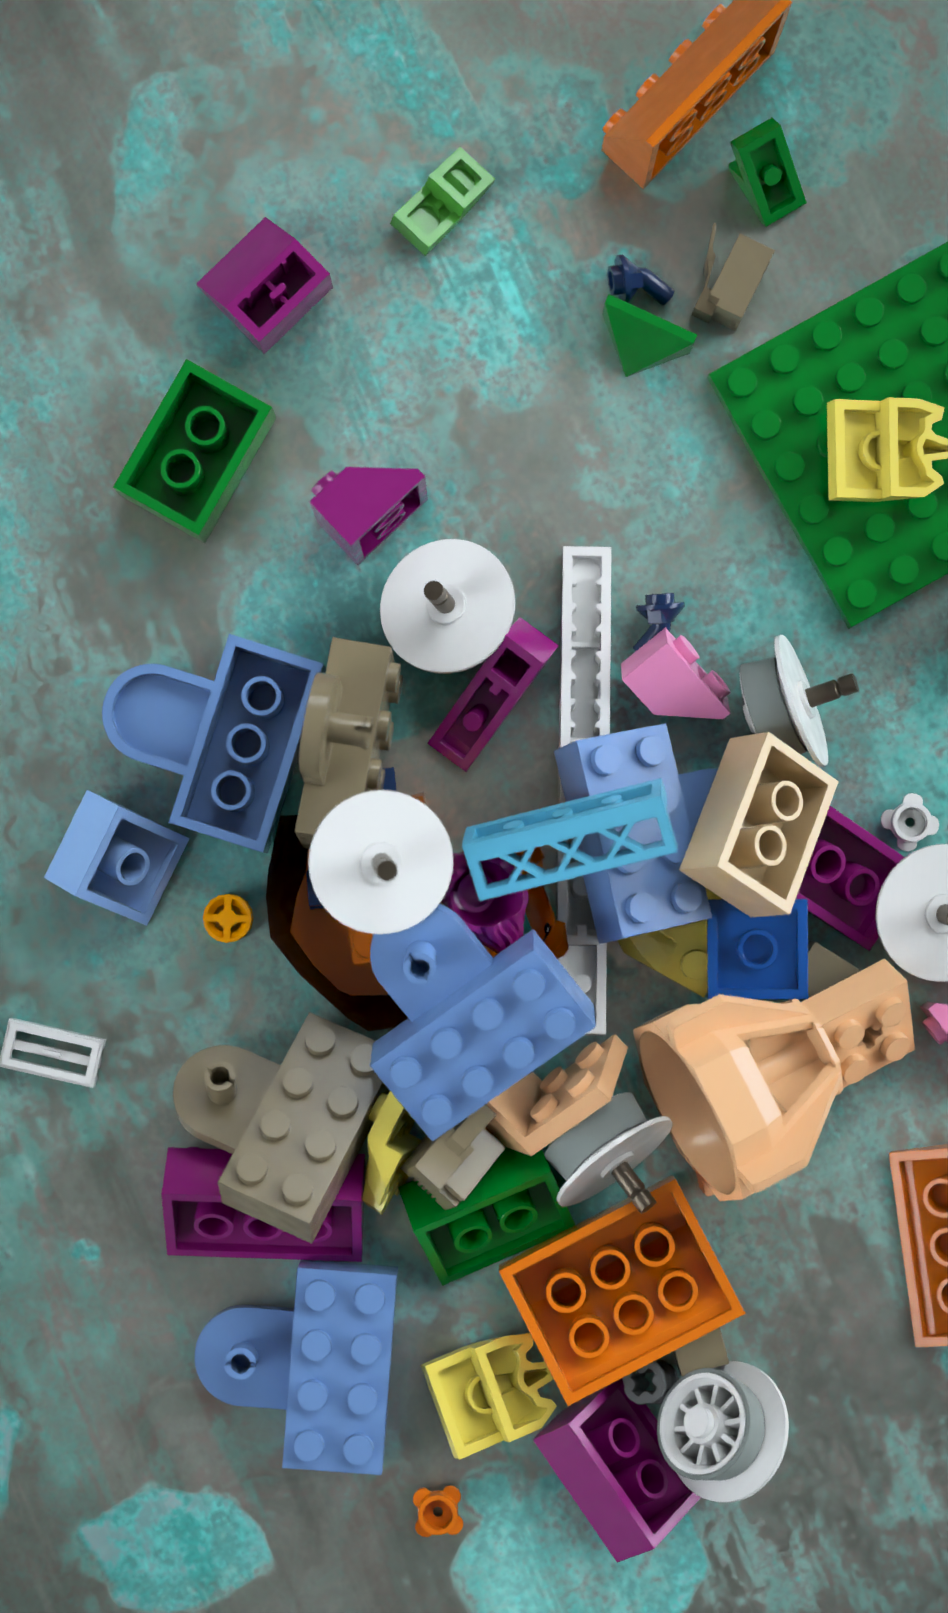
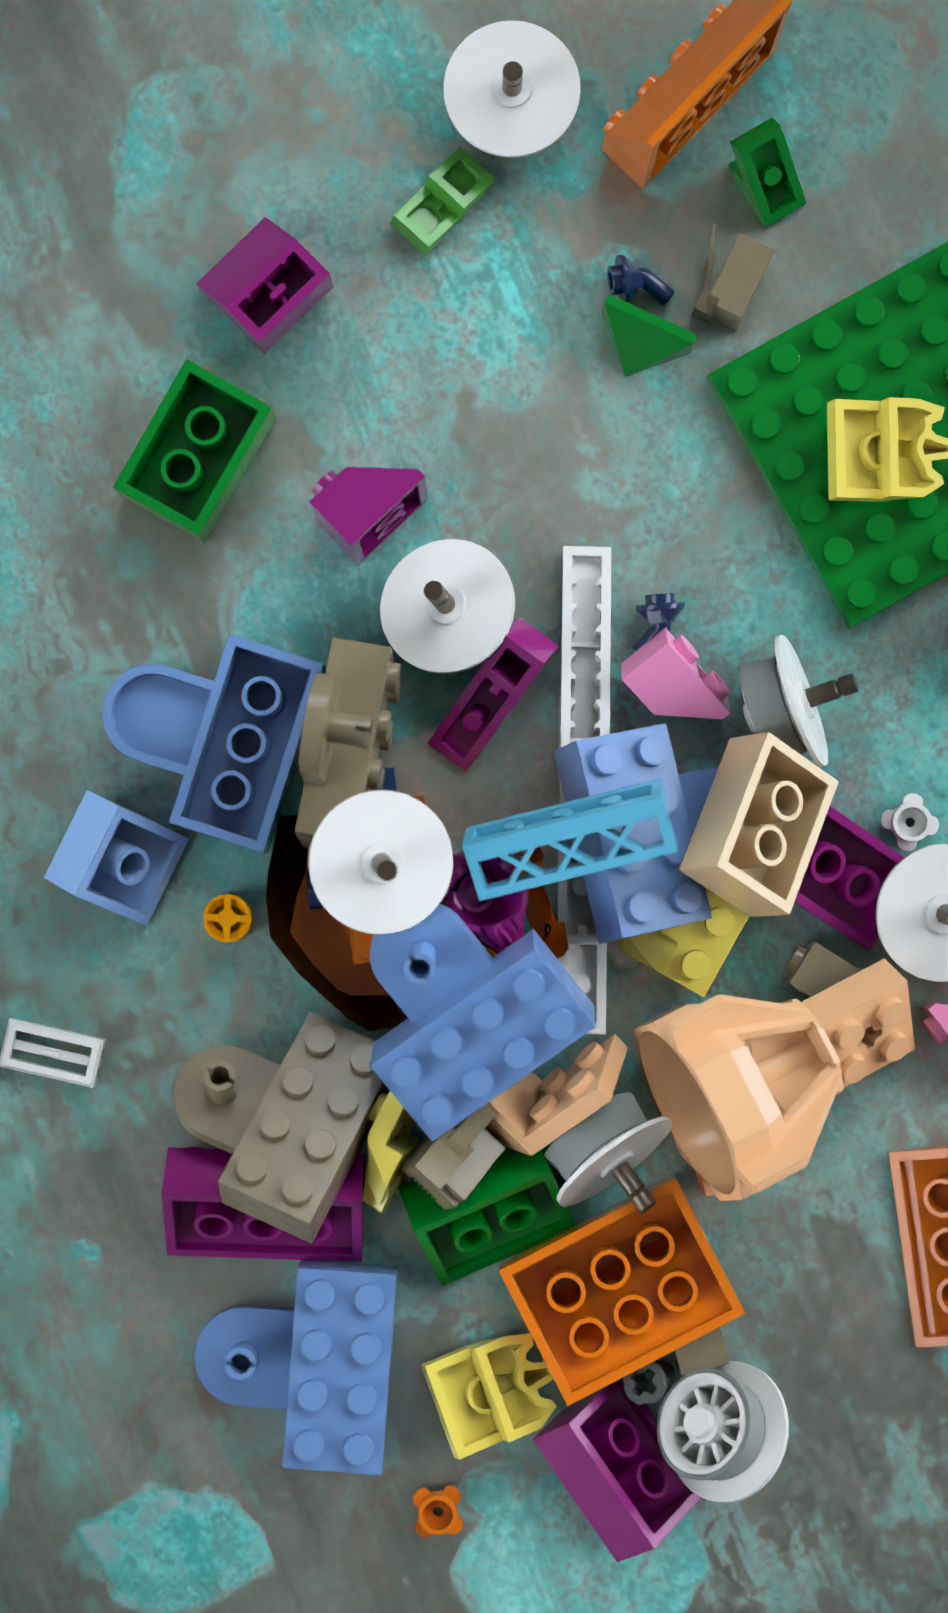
blue plate [707,899,808,999] -> none
none -> white piece [444,21,580,158]

